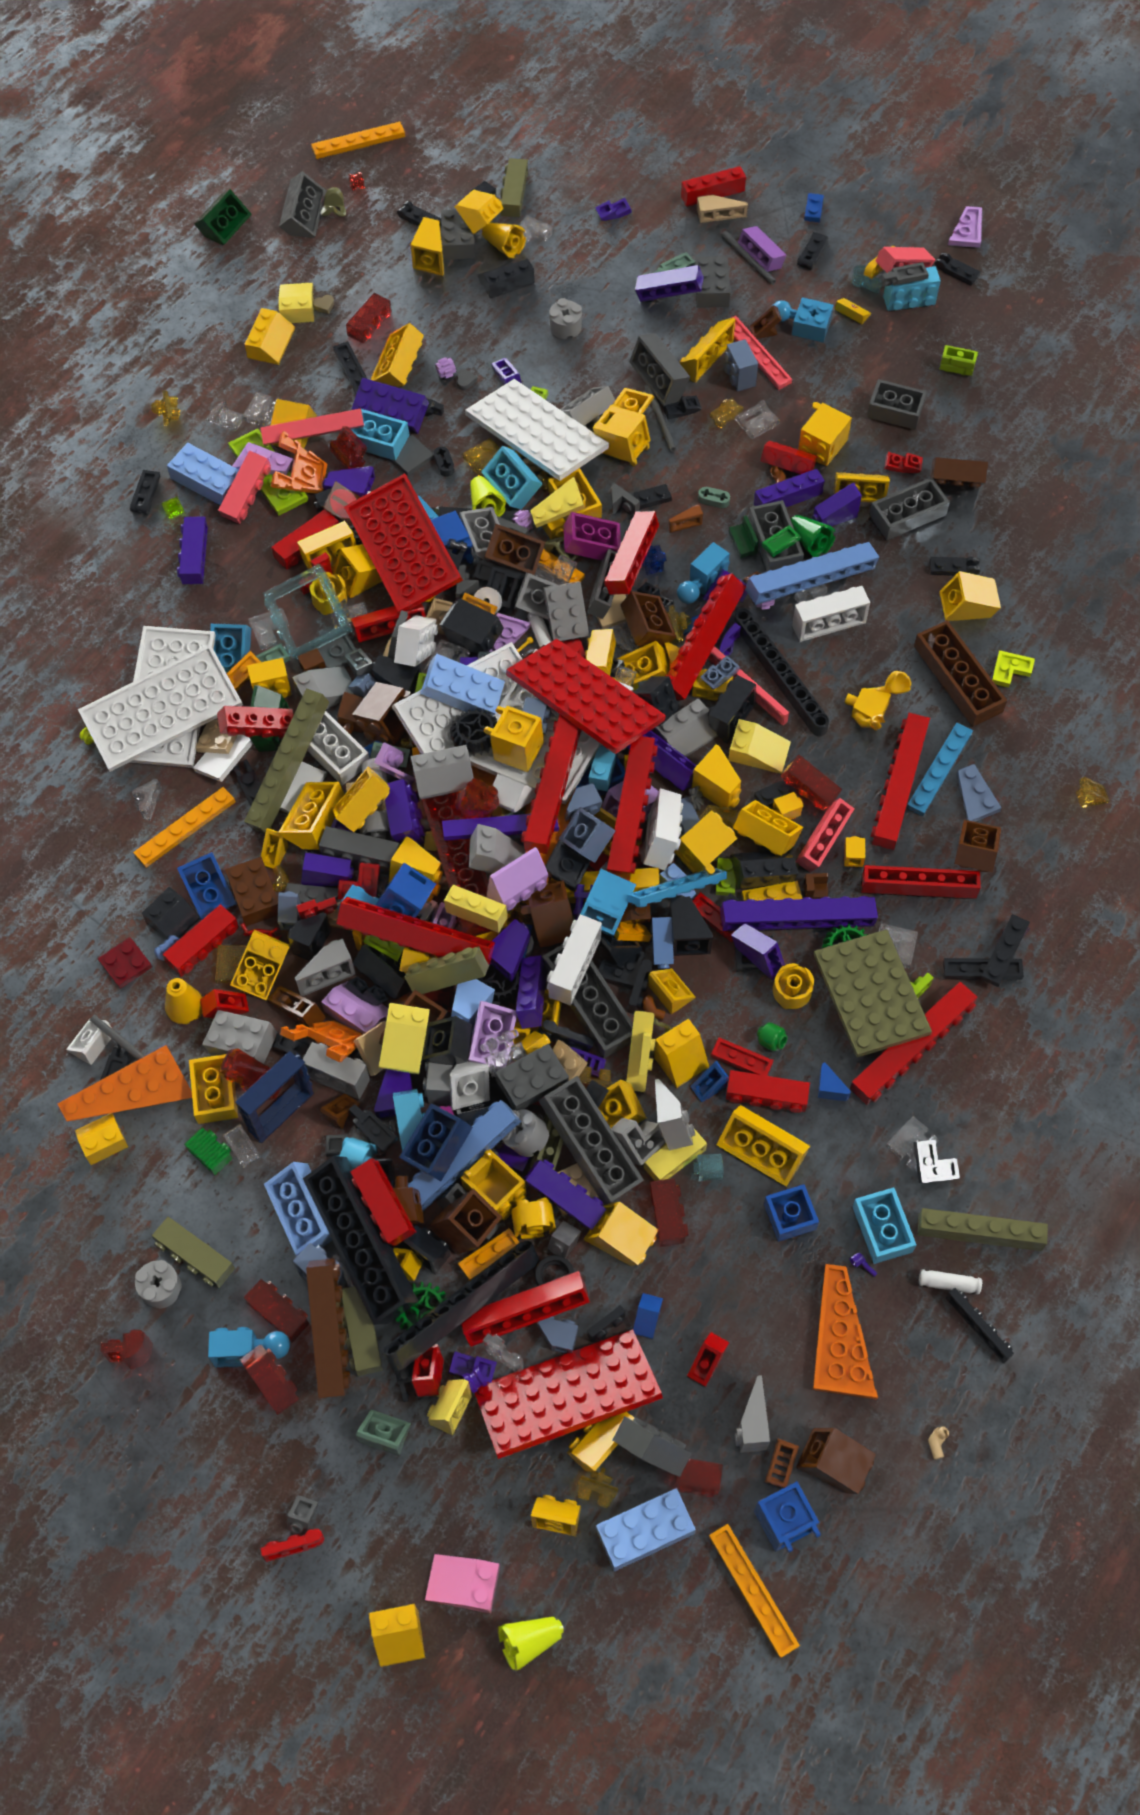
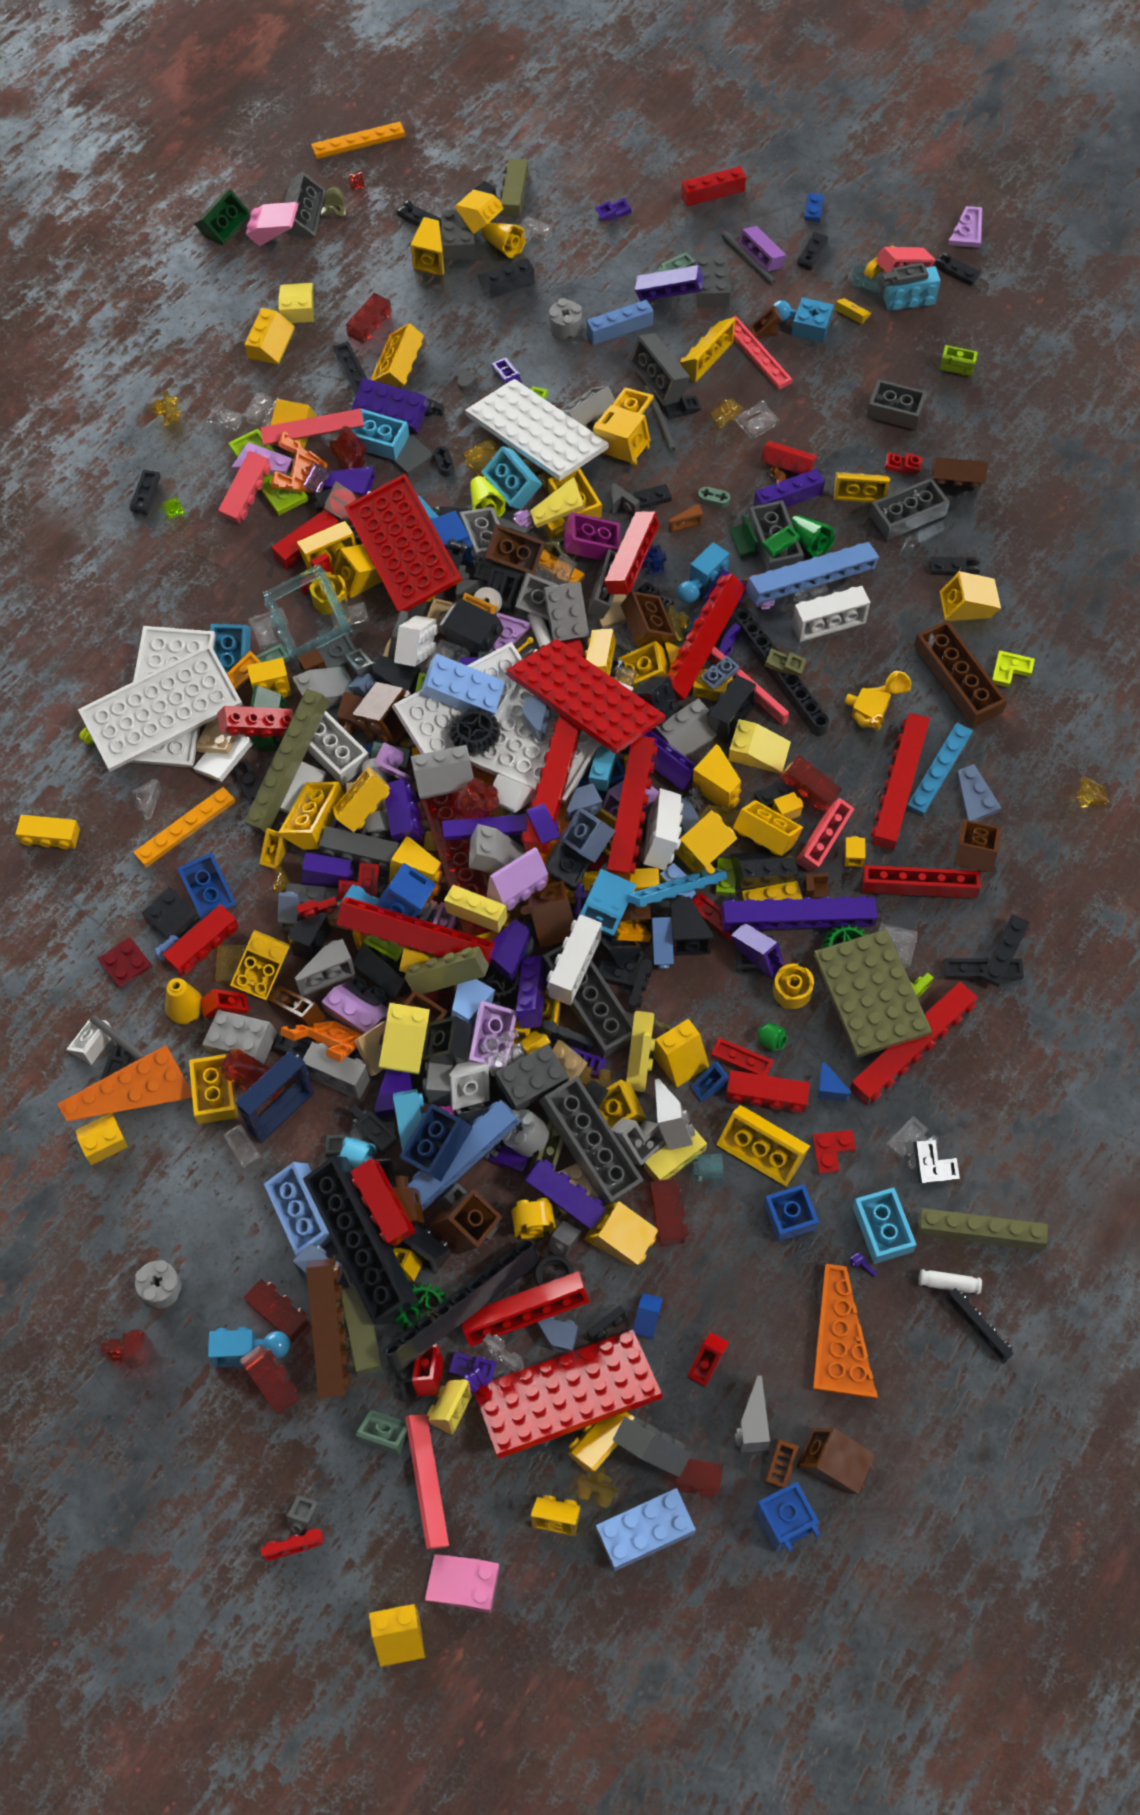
olive brick [152,1216,235,1288] -> none
light blue brick [167,443,239,505] -> none
dark purple brick [177,517,208,584] -> none
green brick [184,1127,232,1176] -> none
reddish brown brick [225,856,278,927] -> none
red piece [240,923,282,939] -> none
dark tan tile [313,295,334,314] -> none
reddish brown slope [321,1093,360,1129] -> none
red brick [351,604,426,643] -> none
lavender gear [435,357,456,379] -> none
light orange plate [458,1228,520,1281] -> none
yellow container [461,1149,526,1223] -> none
yellow container [484,706,544,772] -> none
neon yellow cone [498,1617,564,1671] -> none
dark orange arm [642,995,666,1020] -> none
yellow slope [648,968,695,1015] -> none
tan slope [697,195,748,223] -> none
light orange plate [709,1524,800,1658] -> none
sand blue brick [724,339,758,392] -> none
yellow container [798,402,852,466] -> none
dark purple slope [812,483,862,526] -> none
tan arm [928,1427,949,1460] -> none
none -> yellow brick [15,815,80,849]
none -> bright pink slope [246,202,298,247]
none -> clear purple slope [303,460,331,494]
none -> coral tile [405,1414,449,1549]
none -> dark purple slope [526,803,560,845]
none -> medium blue brick [587,300,653,345]
none -> olive slope [764,648,807,676]
none -> red plate [812,1130,856,1175]

